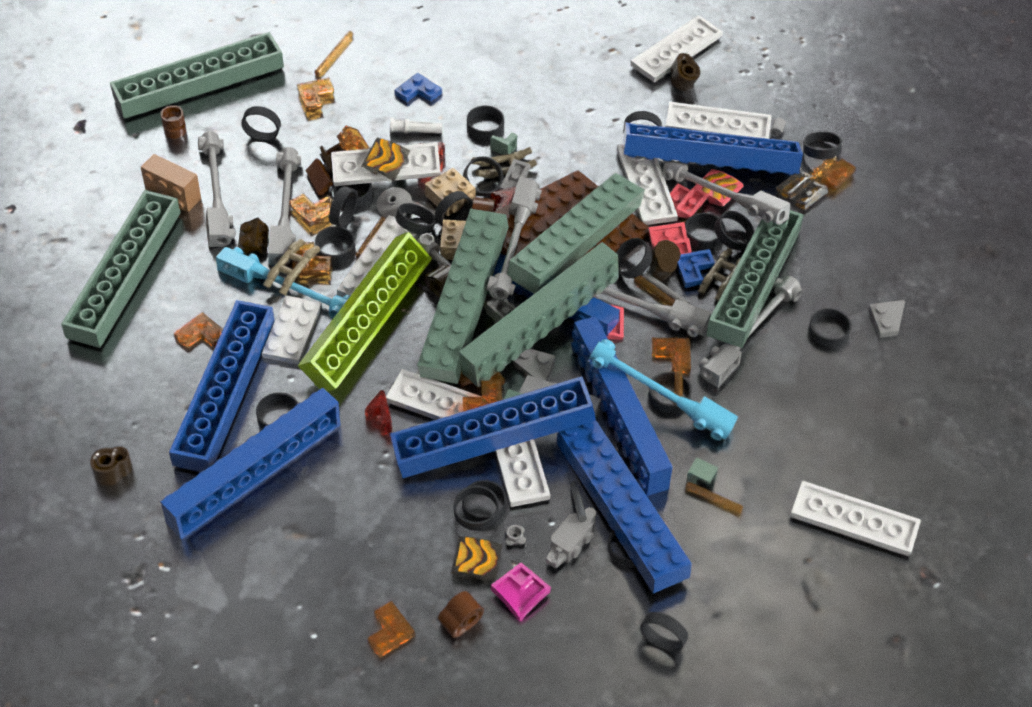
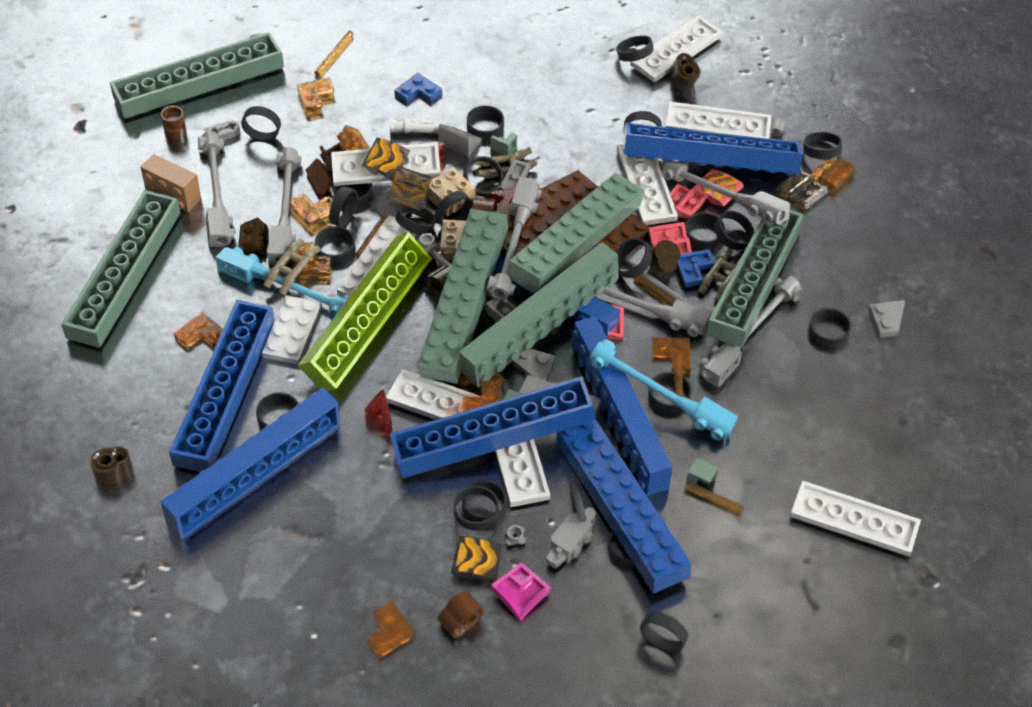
none -> light grey beam [207,120,240,140]
none -> clear smoke slope [387,165,432,210]
none -> light grey slope [438,124,482,157]
none -> black tyre [616,35,654,62]

